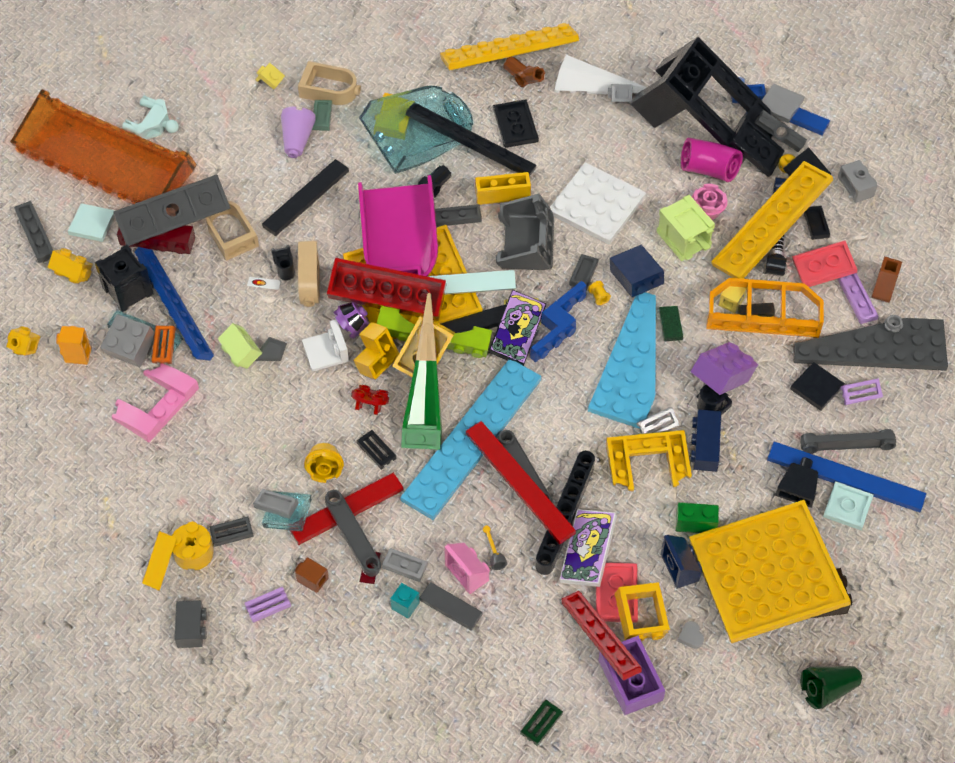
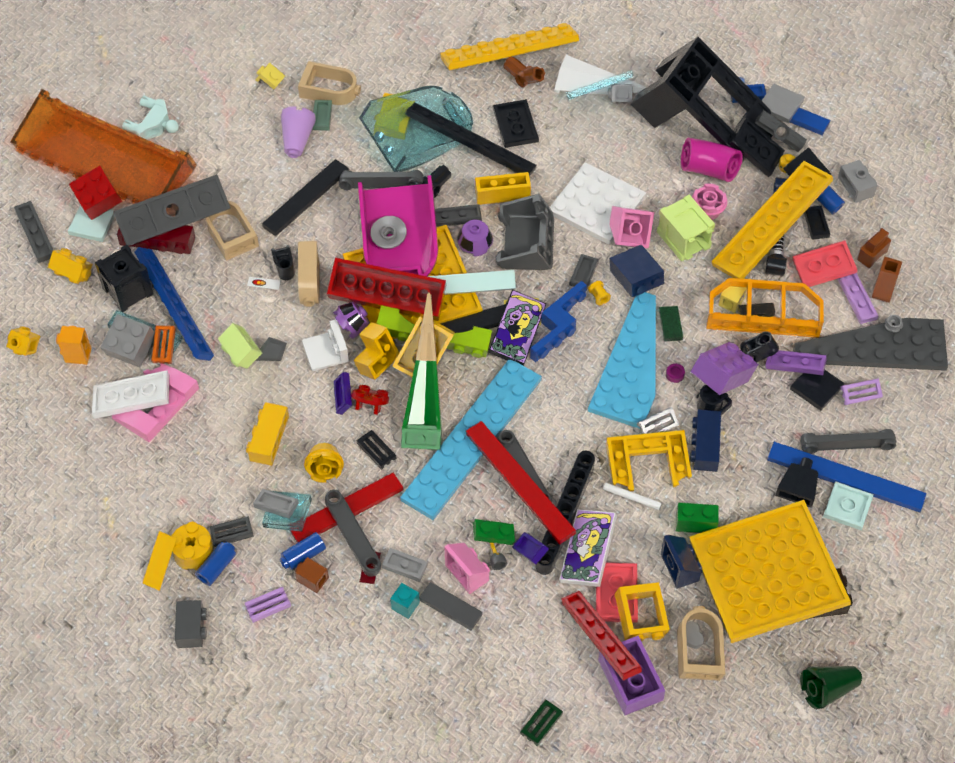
none -> red brick [69,165,123,220]
none -> white tile [92,370,169,419]
none -> blue brick [195,542,236,586]
none -> yellow brick [246,402,289,466]
none -> blue brick [279,532,326,570]
none -> dark purple tile [333,372,352,415]
none -> dark grey piece [339,170,424,190]
none -> light grey dish [371,216,407,249]
none -> medium lavender cone [457,220,493,256]
none -> green plate [473,519,515,545]
none -> dark purple tile [512,532,549,564]
none -> clear light blue tile [566,70,634,100]
none -> white bar [603,483,662,510]
none -> bright pink slope [610,206,654,248]
none -> magenta tile [666,363,685,383]
none -> tan window [677,606,725,681]
none -> black piece [740,331,779,363]
none -> medium lavender plate [765,350,827,375]
none -> blue brick [817,186,845,215]
none -> dark orange piece [857,228,891,268]

